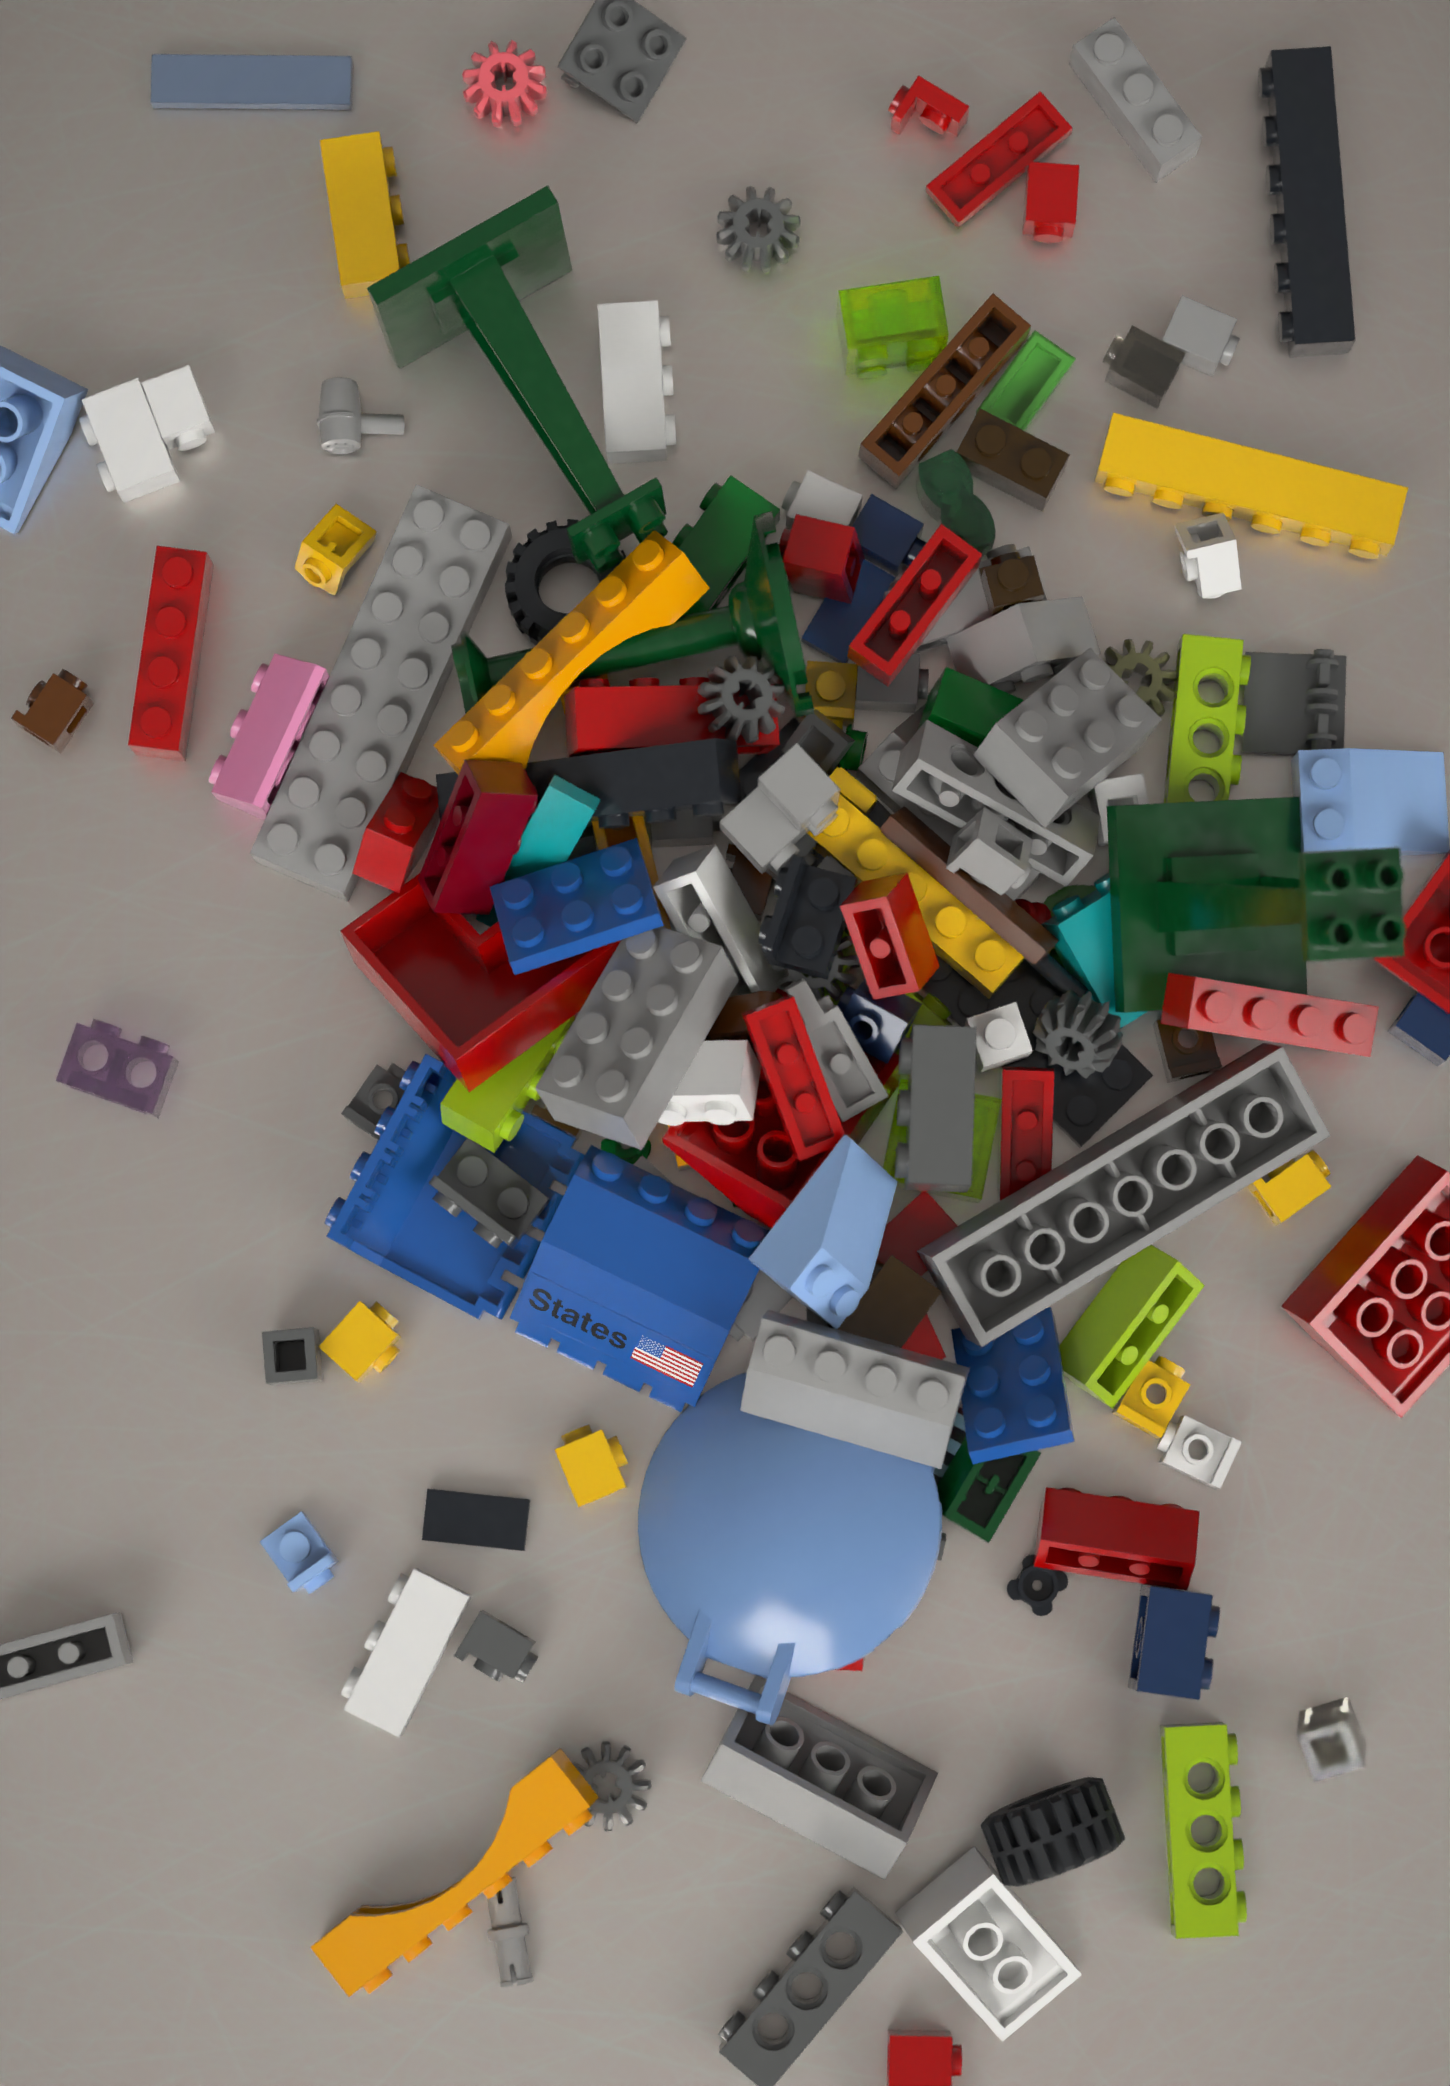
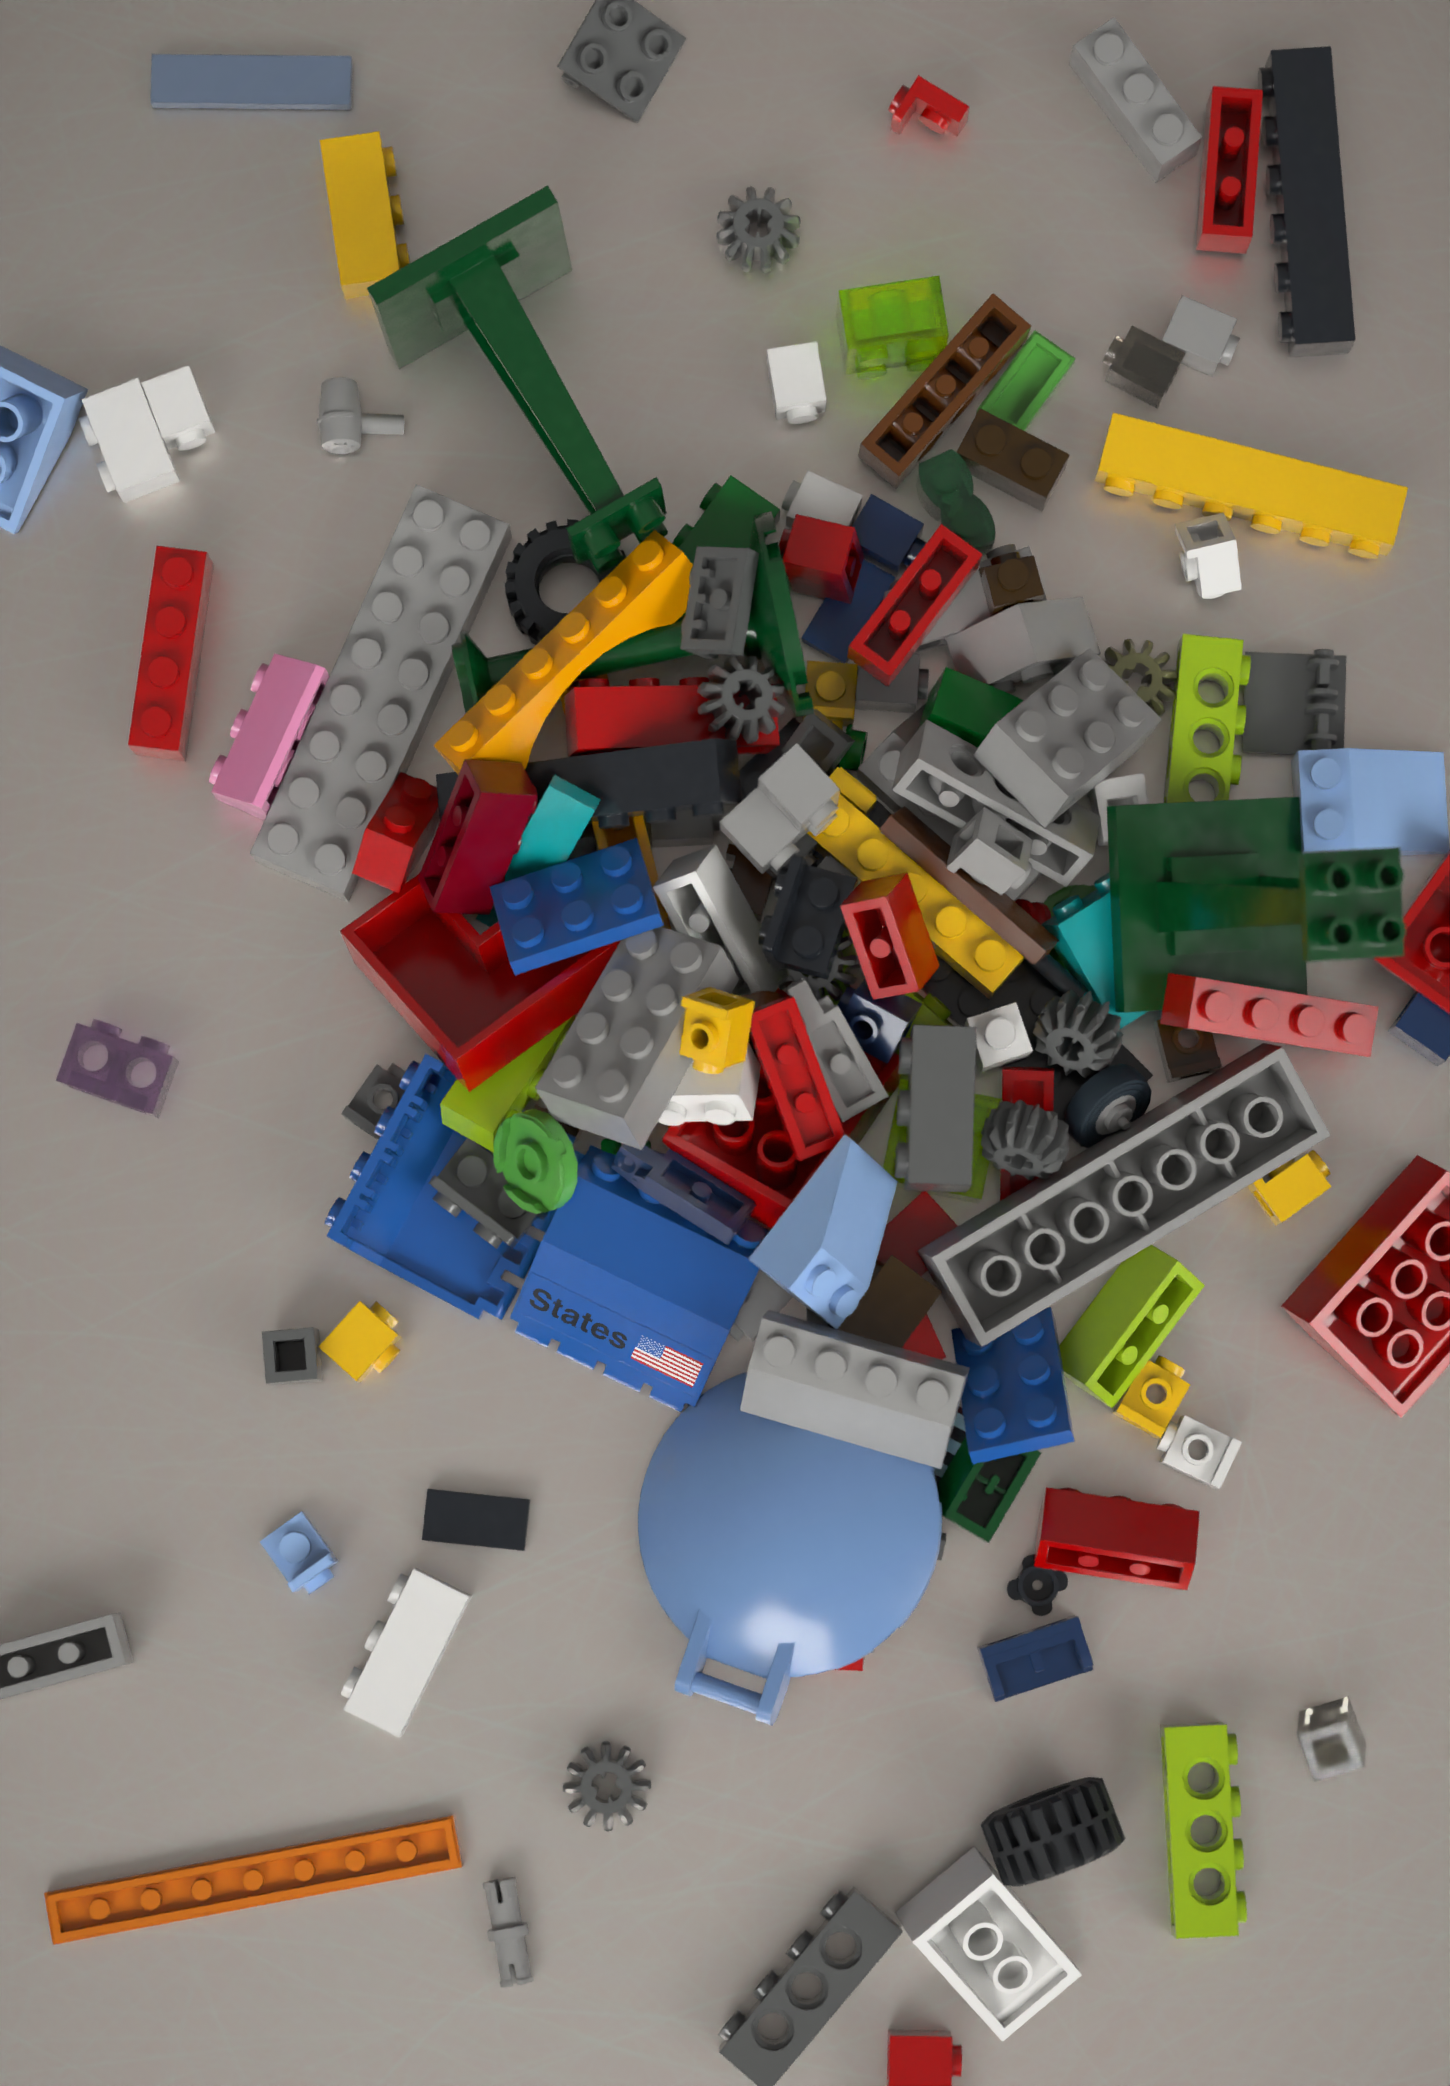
reddish brown brick [11,669,94,754] -> none
yellow bracket [295,504,377,595] -> none
light orange arch [310,1748,599,1997] -> none
dark grey brick [454,1610,538,1683] -> none
coral gear [462,40,547,128] -> none
yellow brick [554,1424,628,1507] -> none
white brick [598,300,676,464] -> none
light grey slope [701,1675,938,1880] -> none
red plate [925,91,1073,228] -> none
red brick [1022,161,1080,243] -> none
dark blue brick [1128,1585,1220,1700] -> none
none -> orange tile [44,1815,463,1945]
none -> bright green tile [493,1109,577,1214]
none -> dark blue hinge [611,1144,756,1245]
none -> yellow brick [679,987,754,1074]
none -> dark grey bracket [680,547,759,659]
none -> white brick [767,341,827,424]
none -> dark blue hinge [977,1615,1094,1702]
none -> dark grey gear [980,1100,1070,1180]
none -> black wheel [1065,1064,1152,1148]
none -> red brick [1196,86,1263,254]

